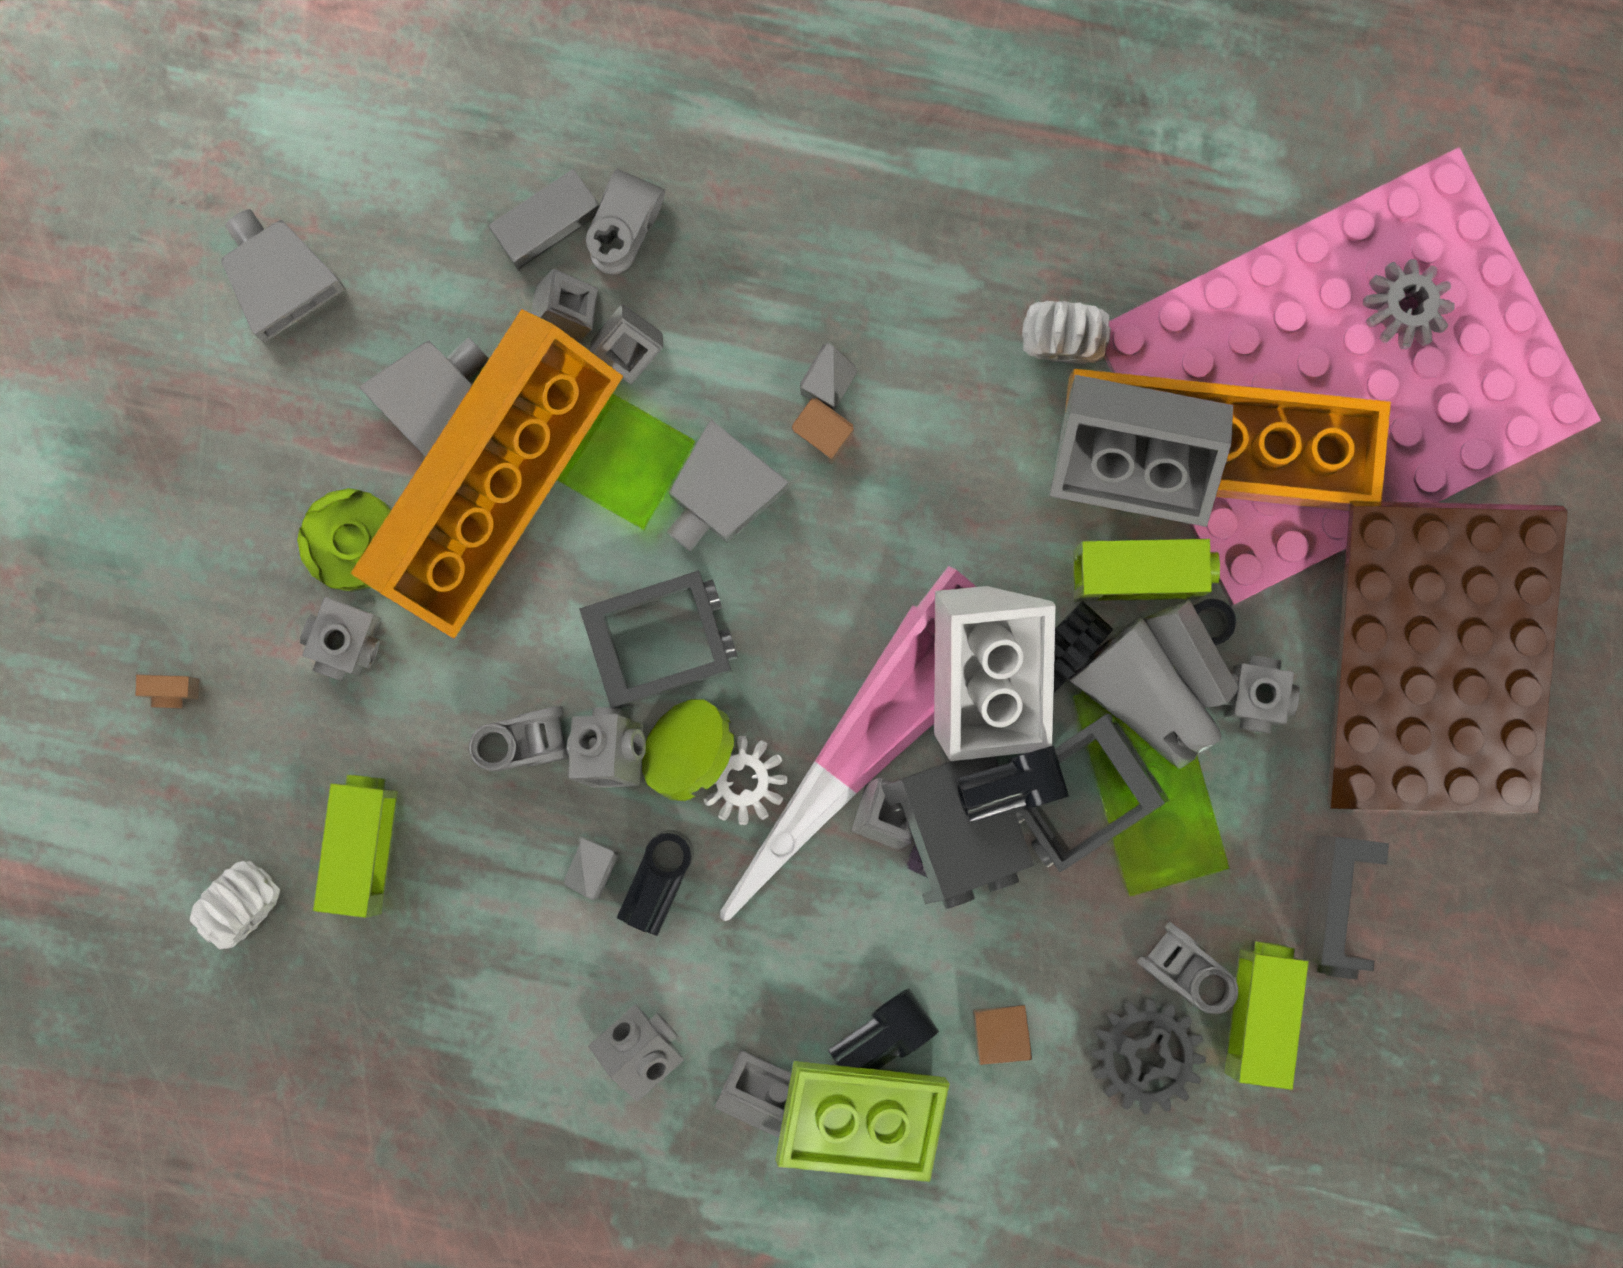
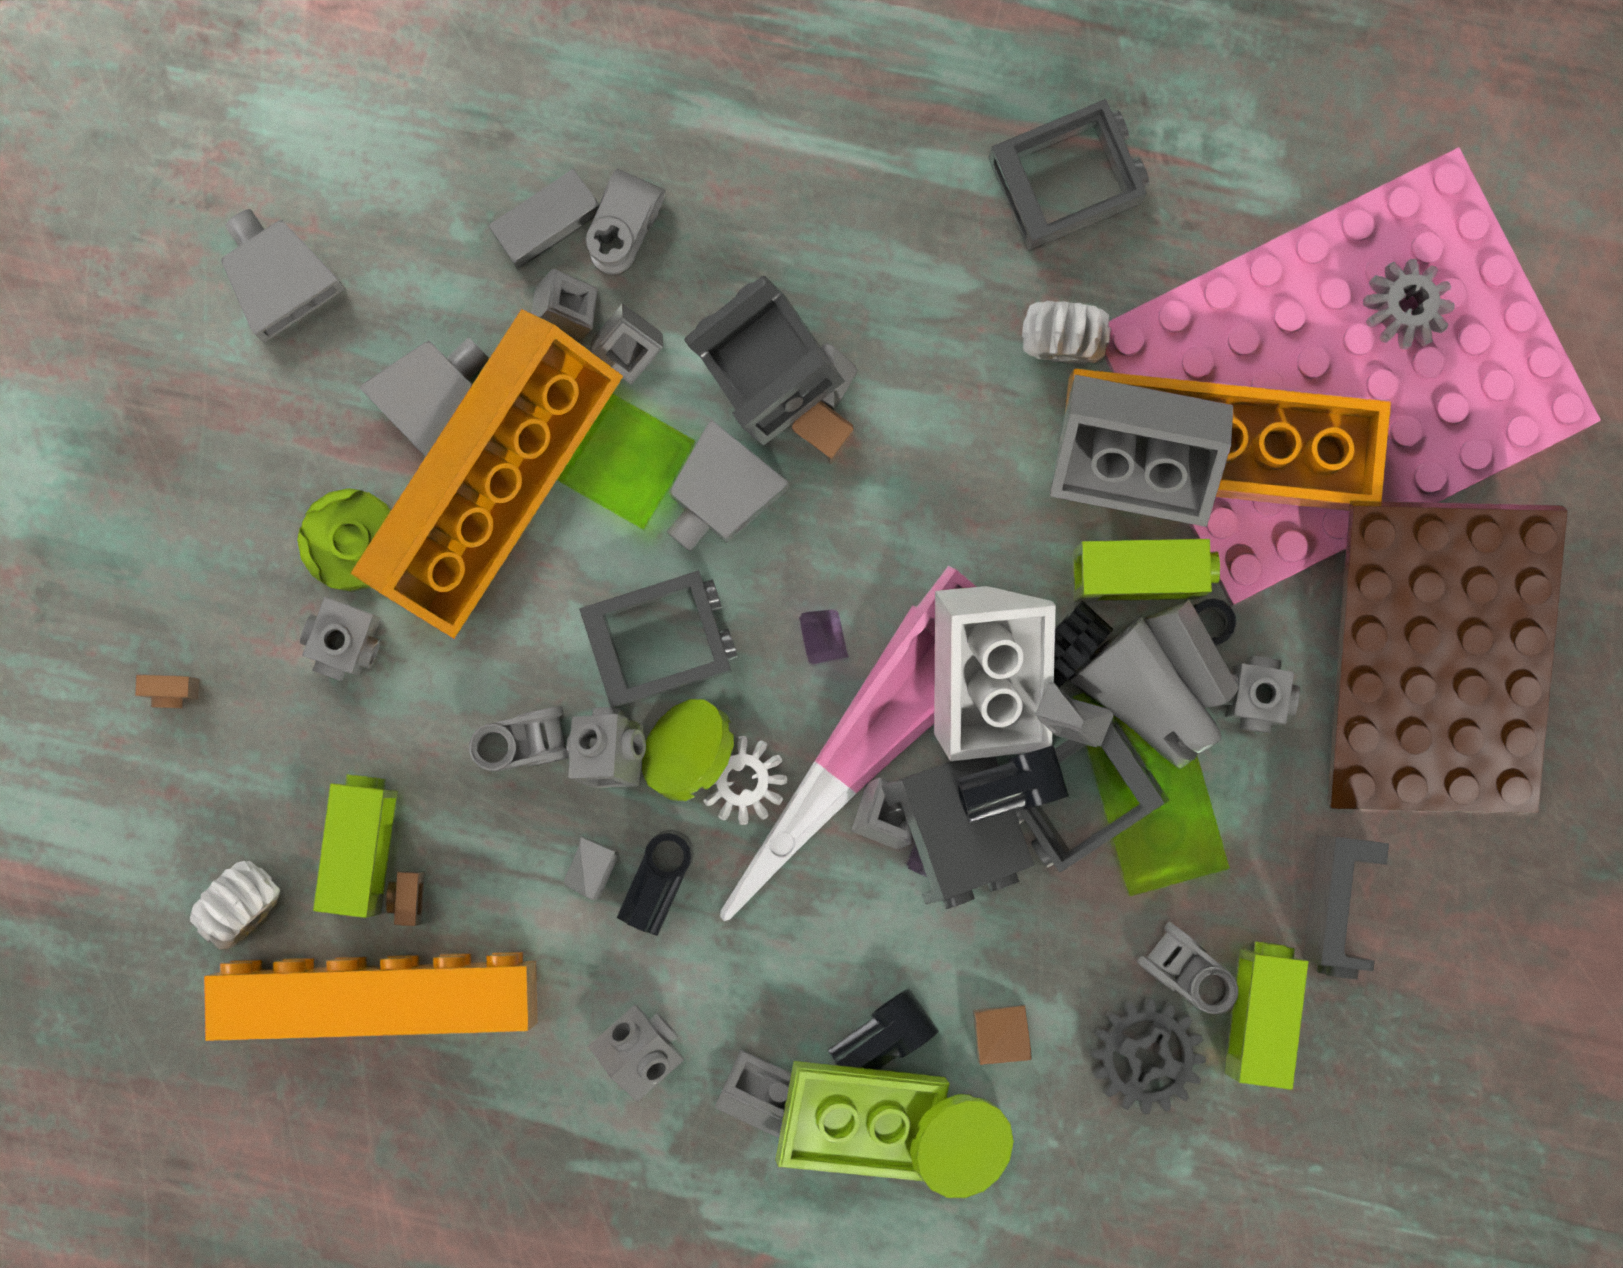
none -> light orange brick [204,952,538,1041]
none -> medium nougat plate [386,871,425,926]
none -> dark grey panel [684,276,845,446]
none -> clear purple slope [799,609,849,667]
none -> lime tile [910,1094,1014,1198]
none -> dark grey window [988,99,1150,251]
none -> light grey slope [1035,682,1113,747]

